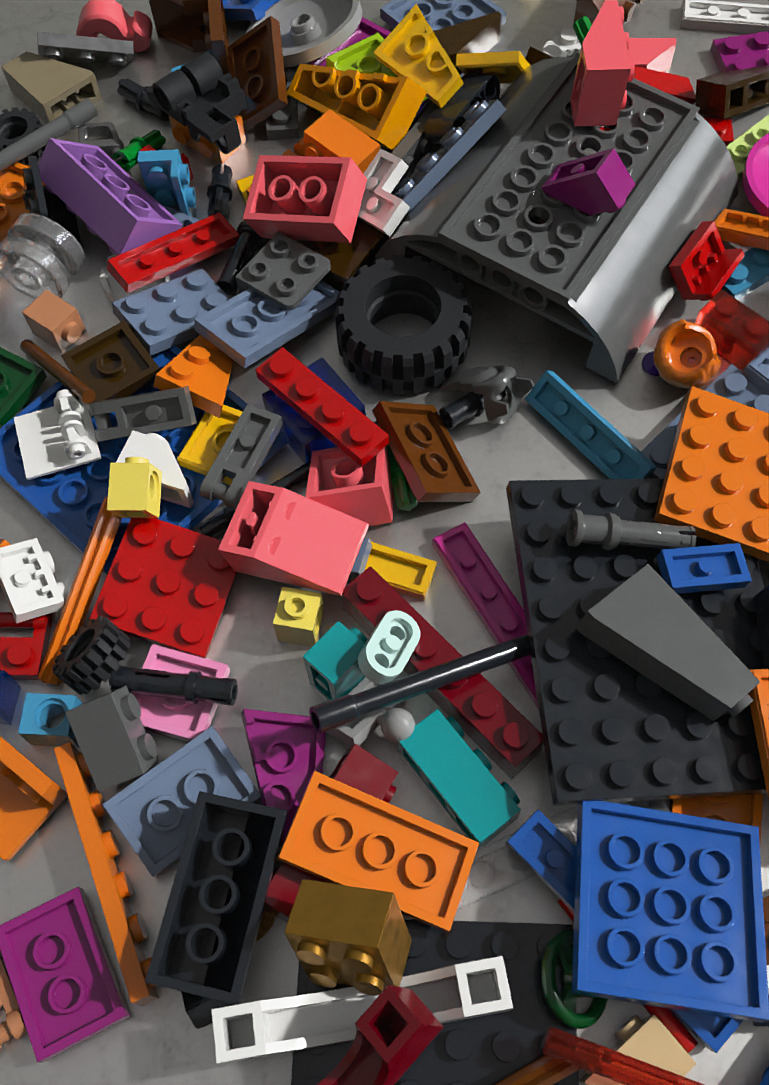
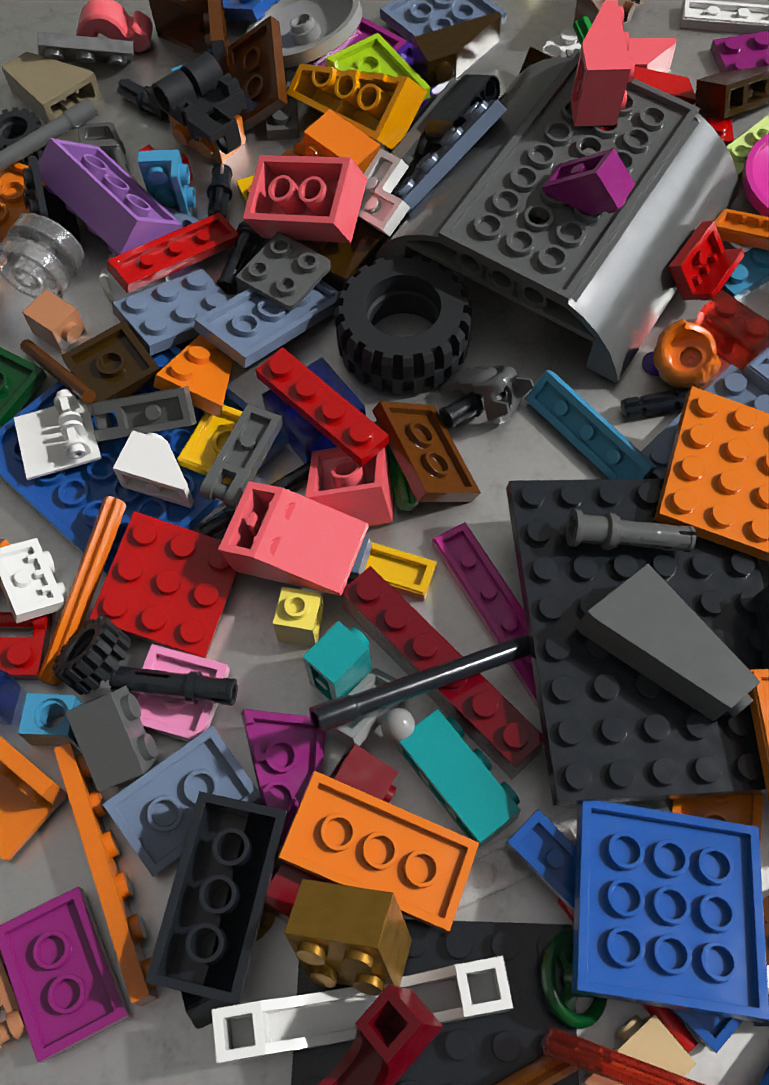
light yellow brick [107,457,162,518] -> none
green axle [113,130,166,172] -> none
light aqua plate [358,610,420,685] -> none
yellow wing [373,3,464,109] -> none
yellow tile [456,51,530,84] -> none
blue plate [656,543,752,594] -> none
none -> black axle [621,388,689,419]

